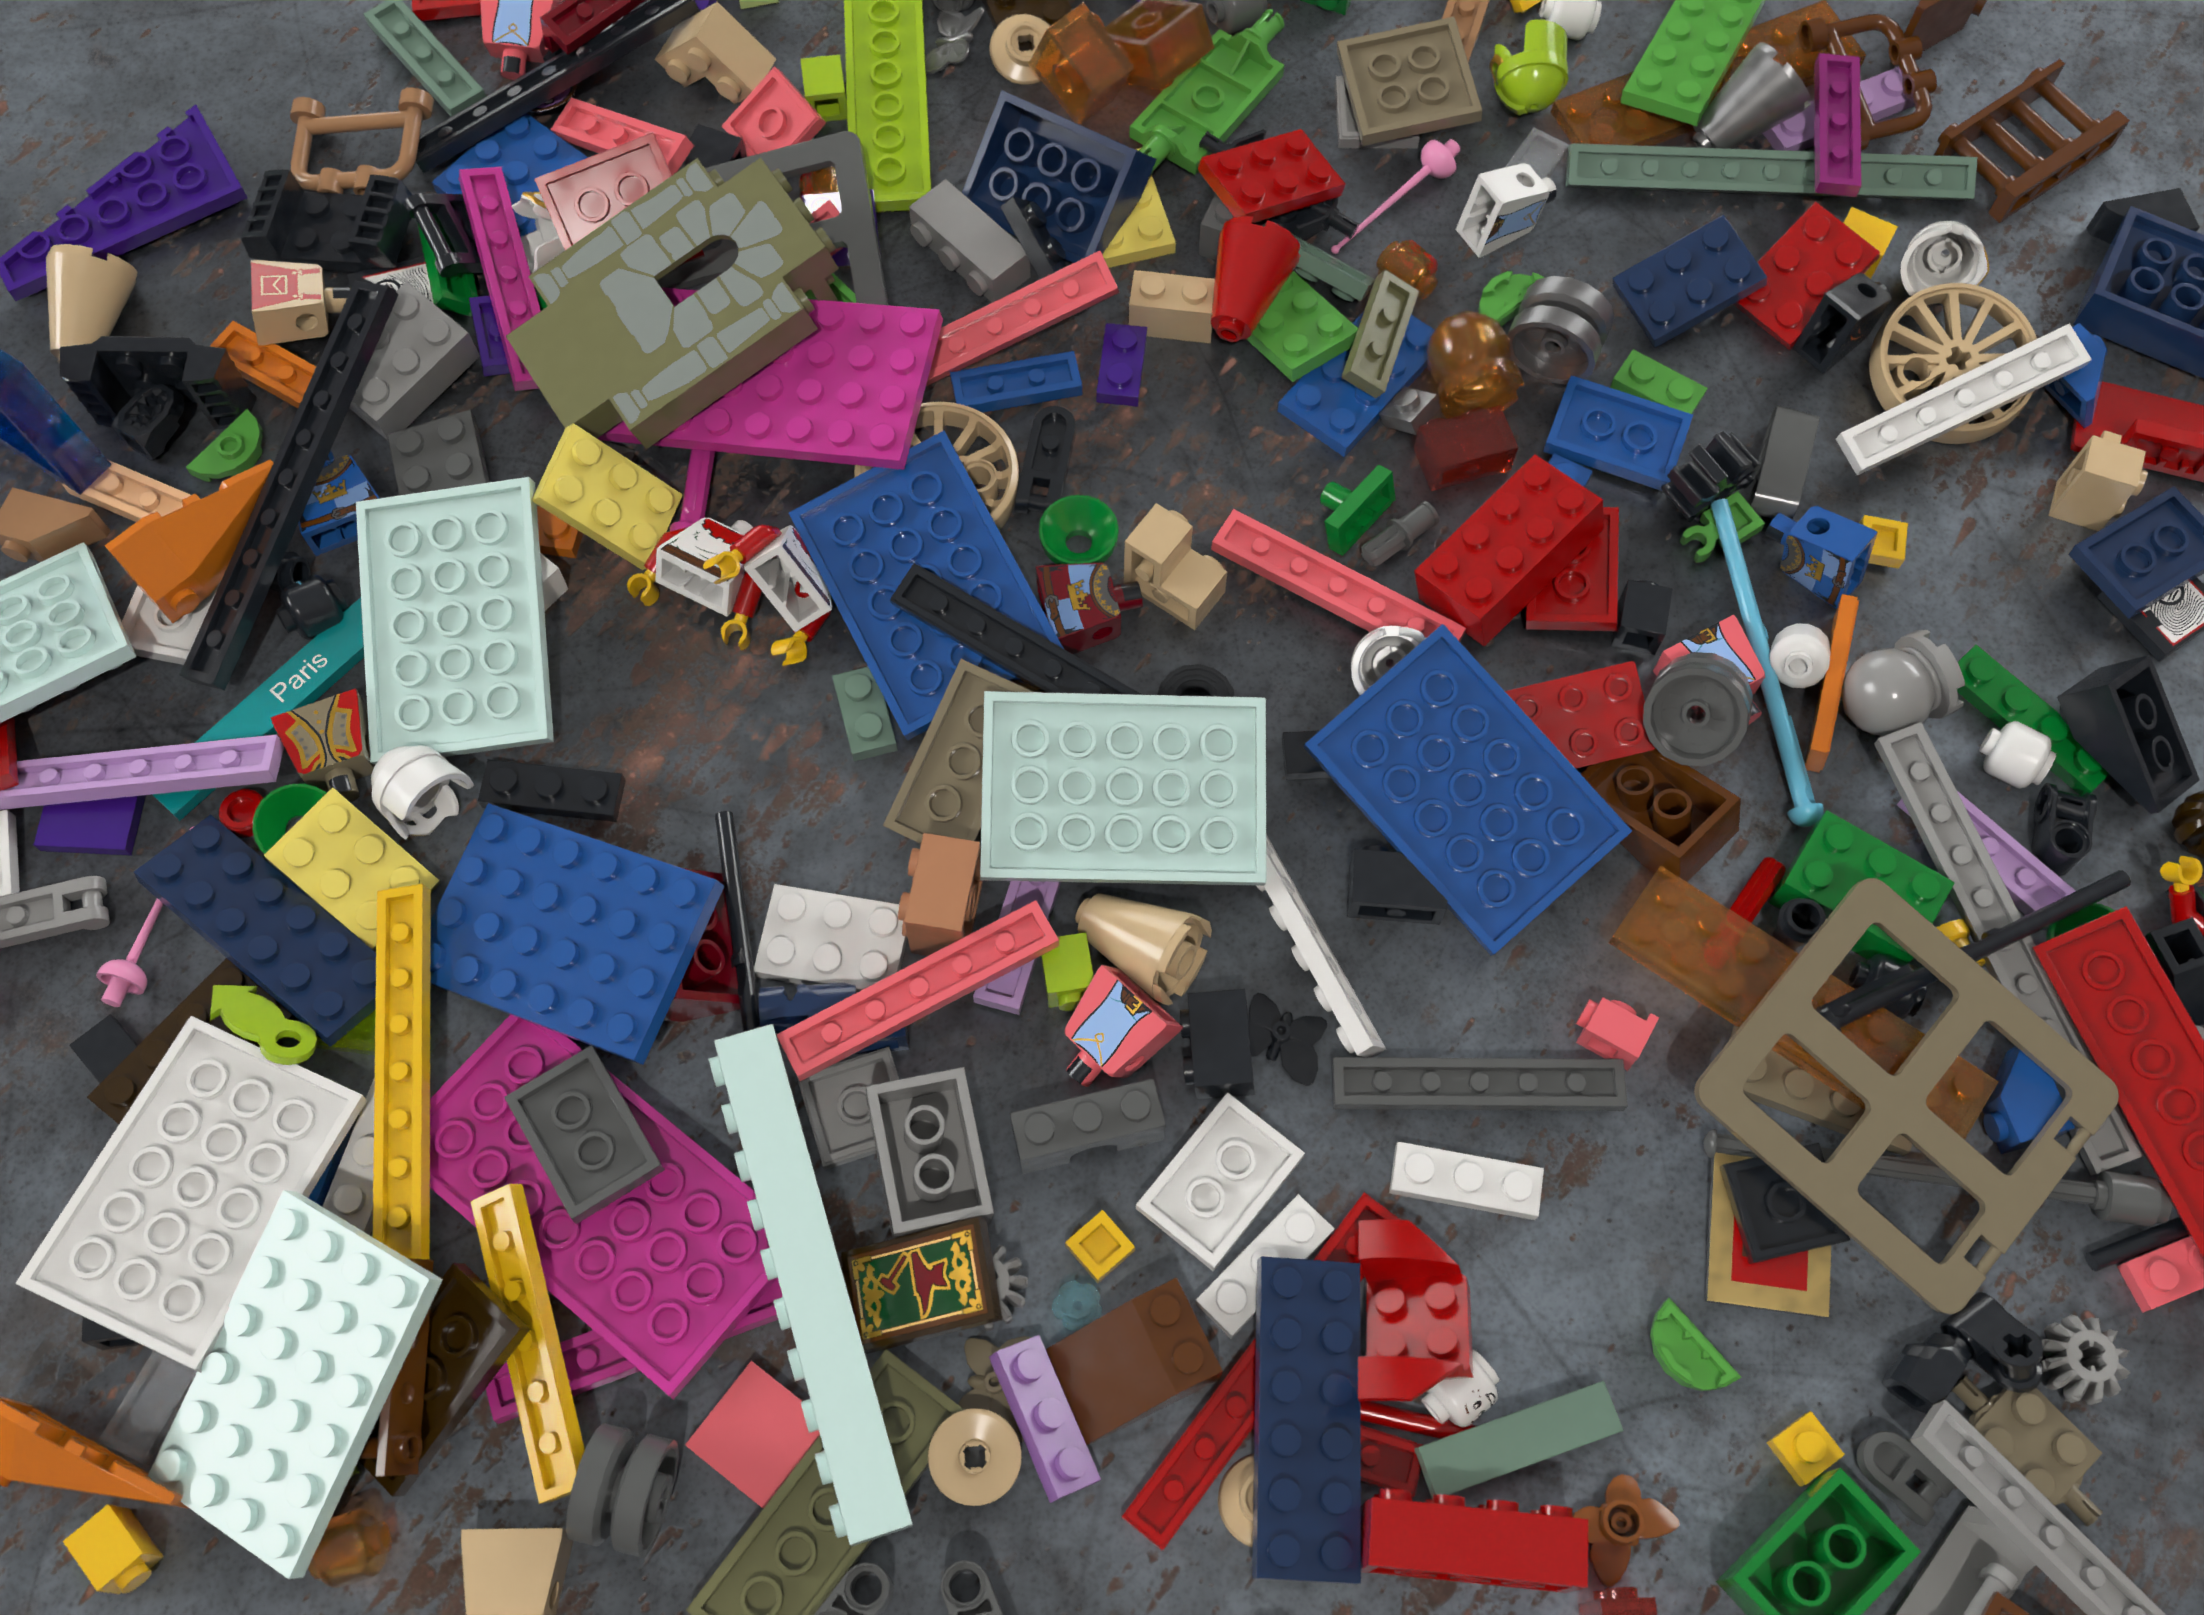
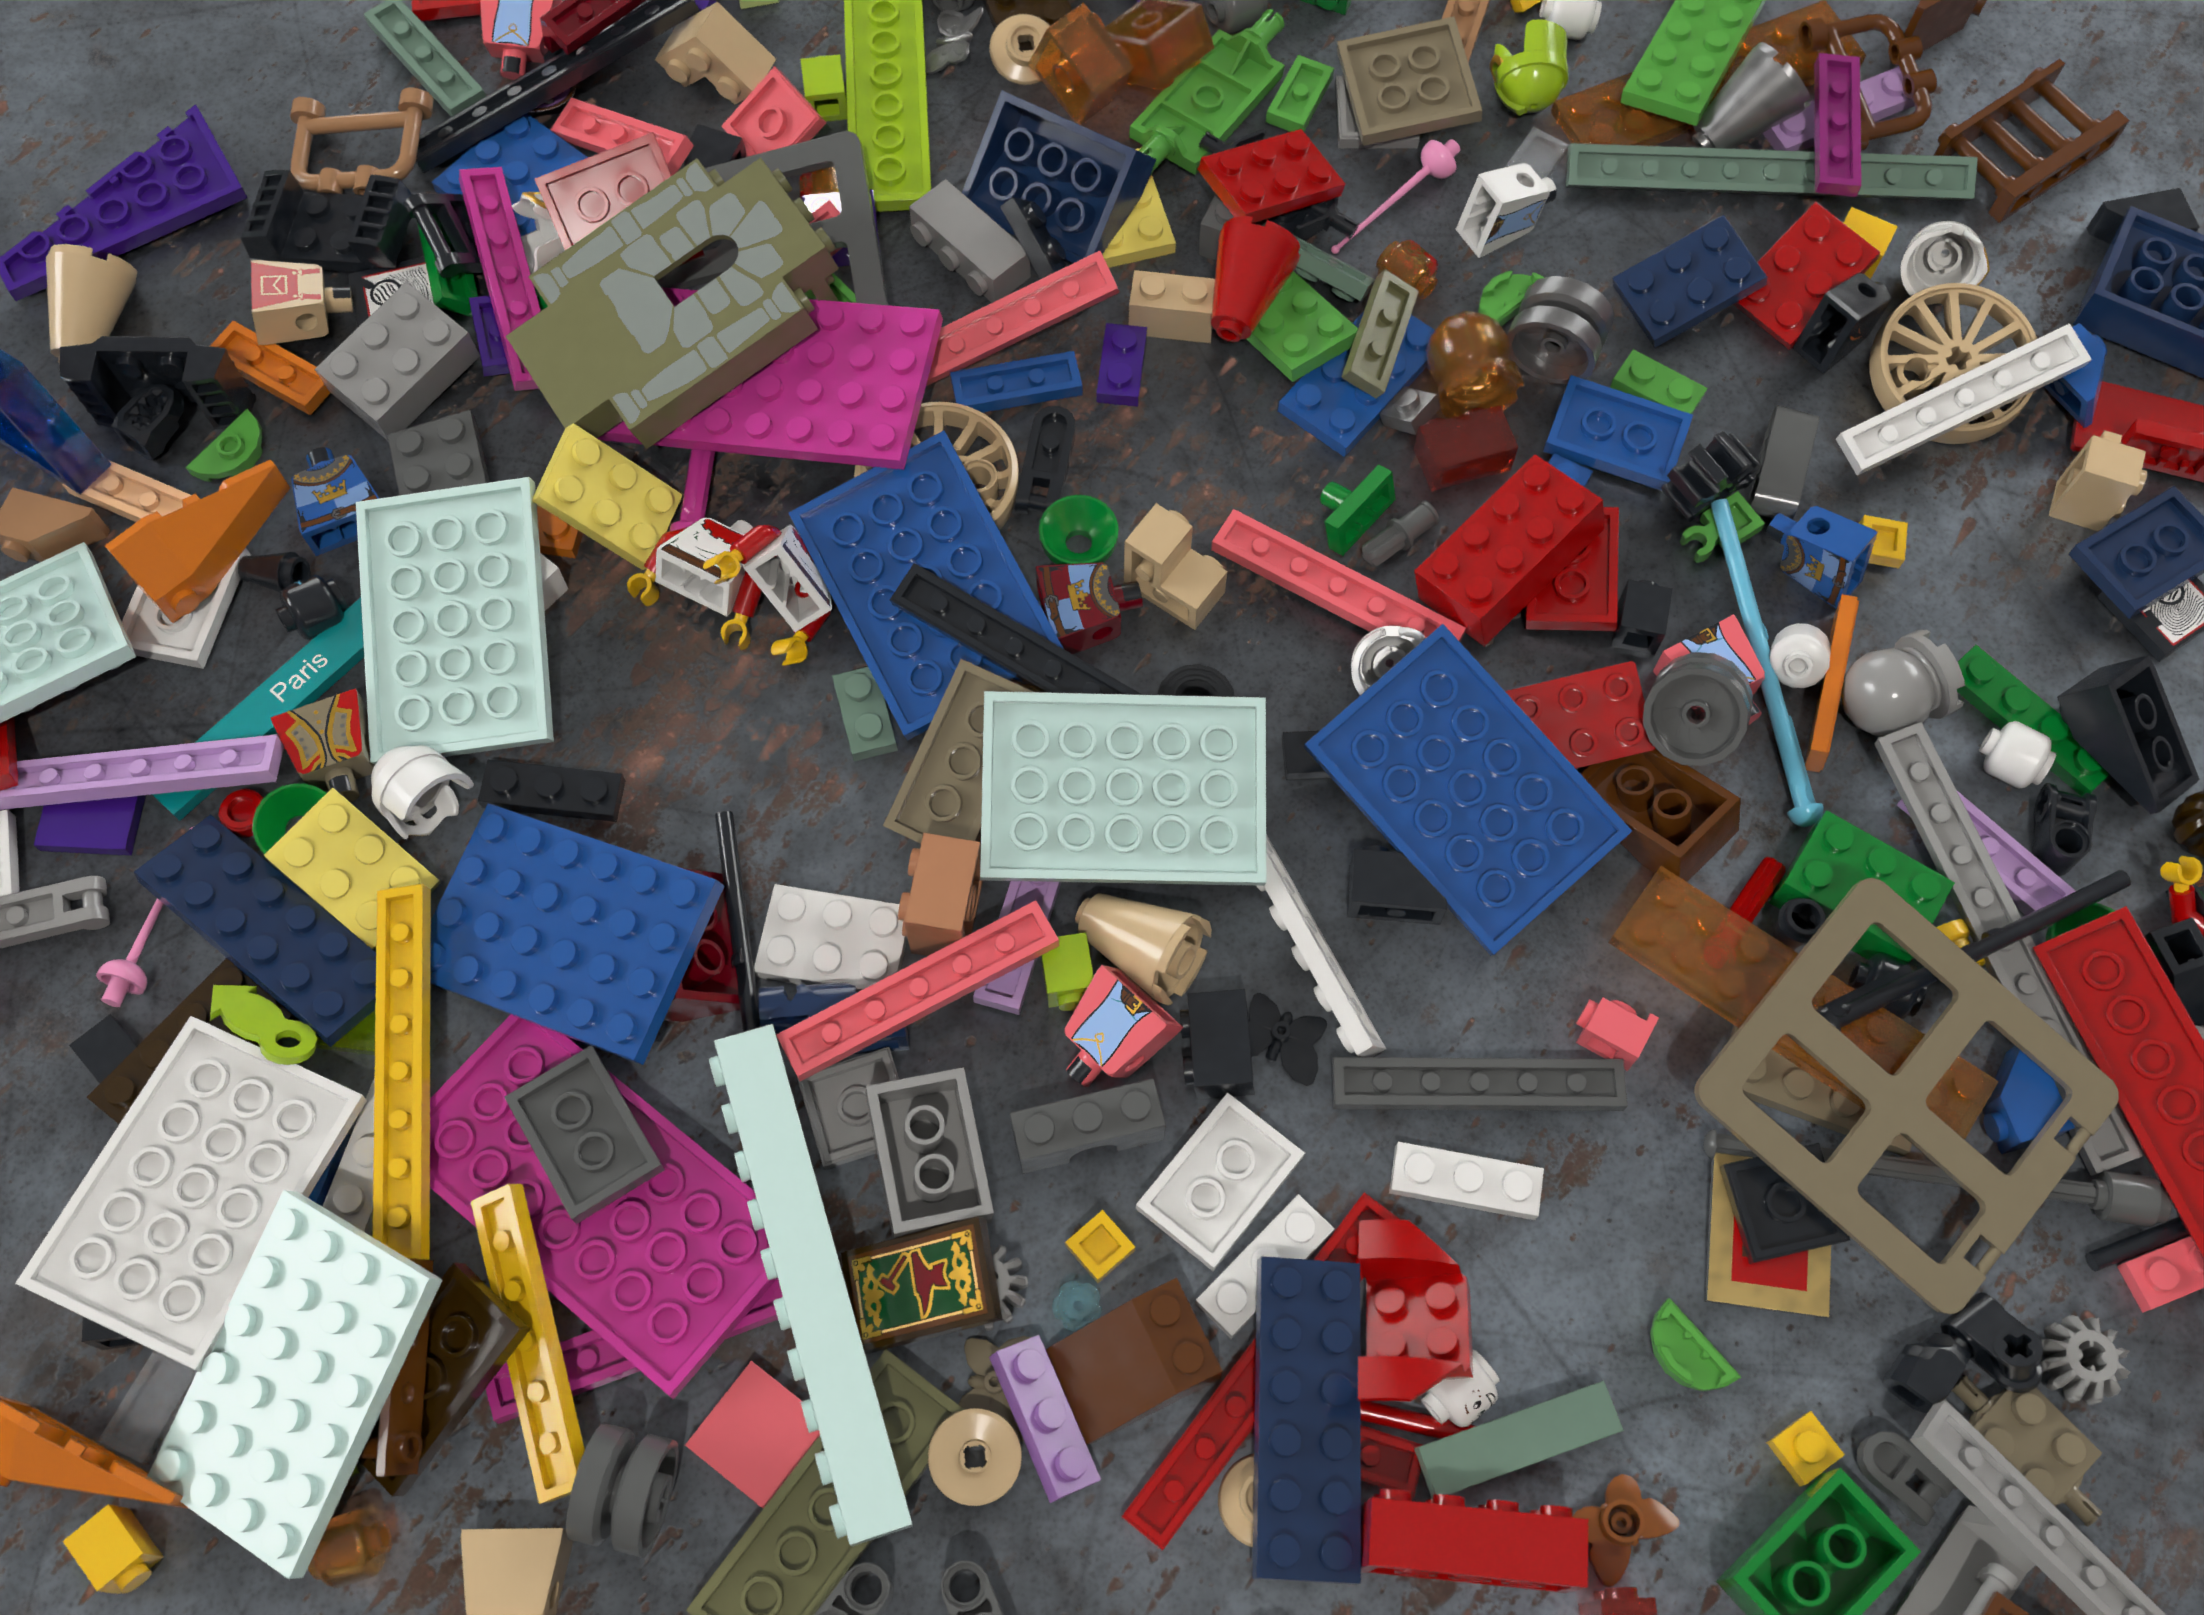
black plate [179,280,399,690] -> none
none -> bright green plate [1266,55,1334,132]

